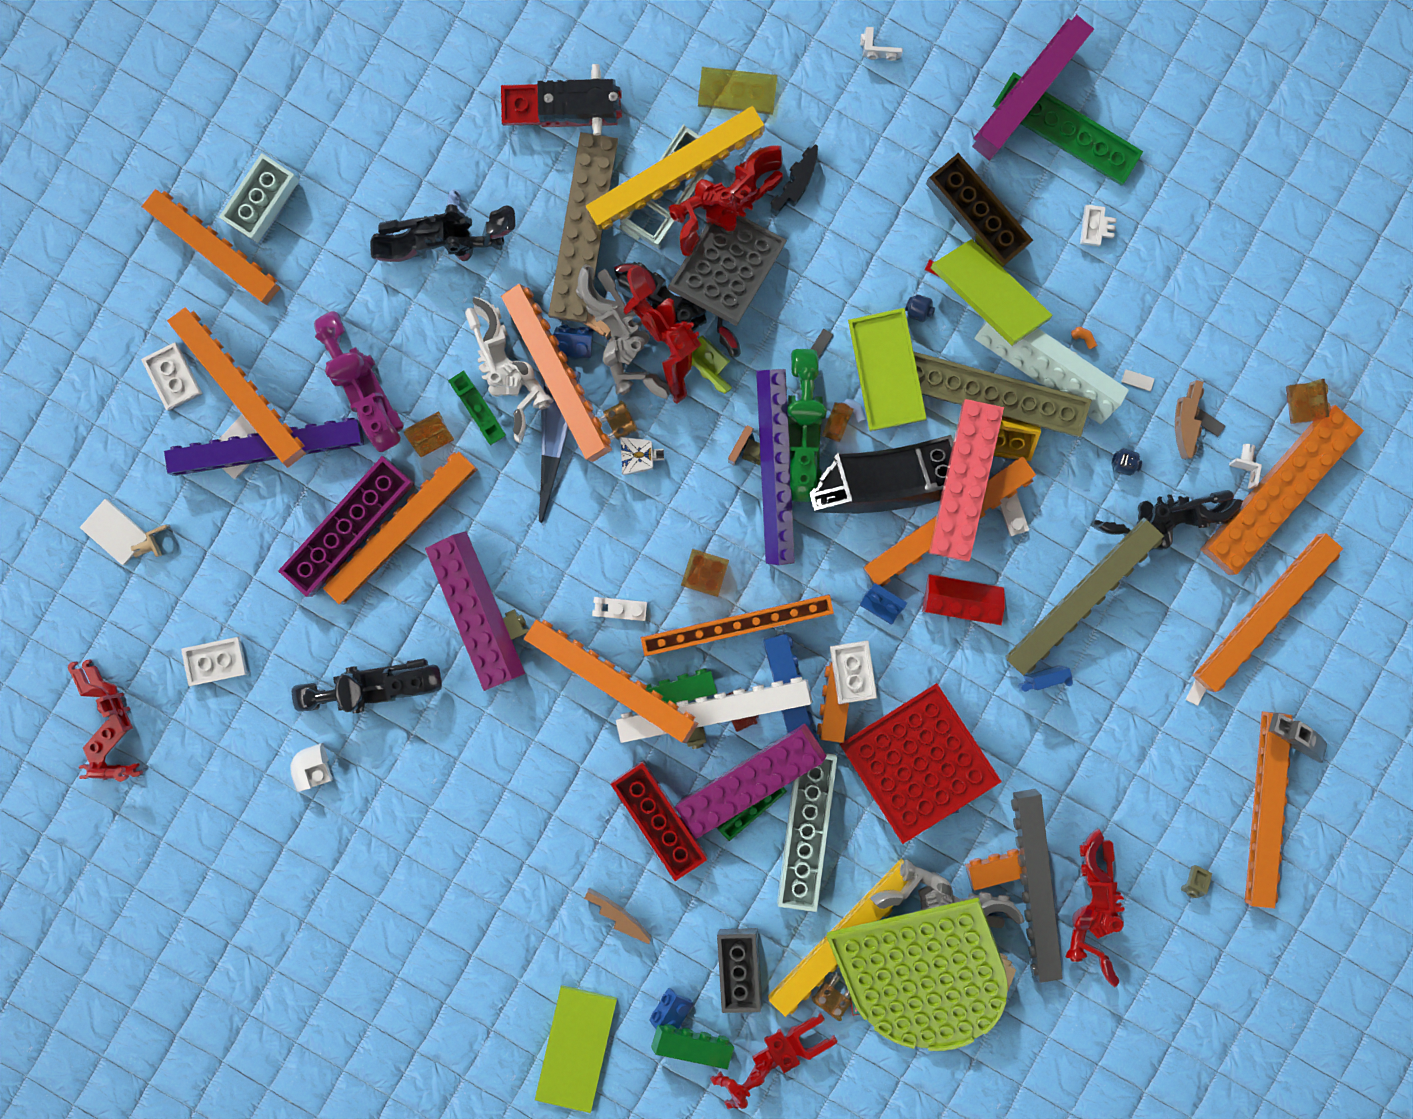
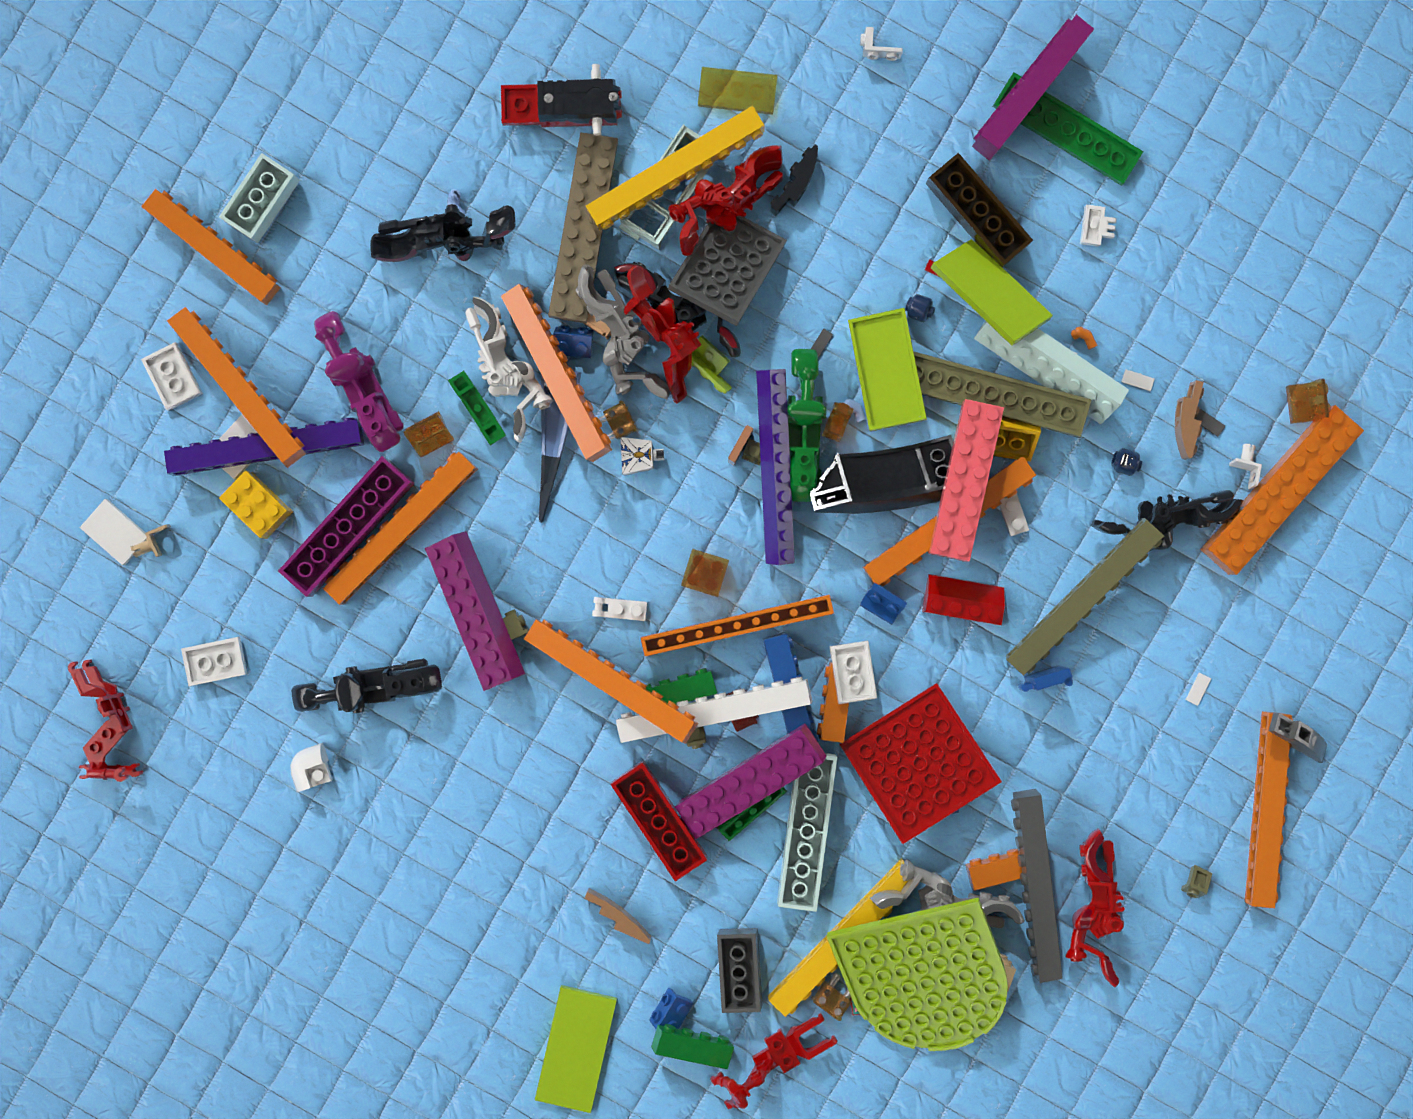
orange brick [1192,533,1343,692] -> none
none -> yellow brick [219,470,294,539]

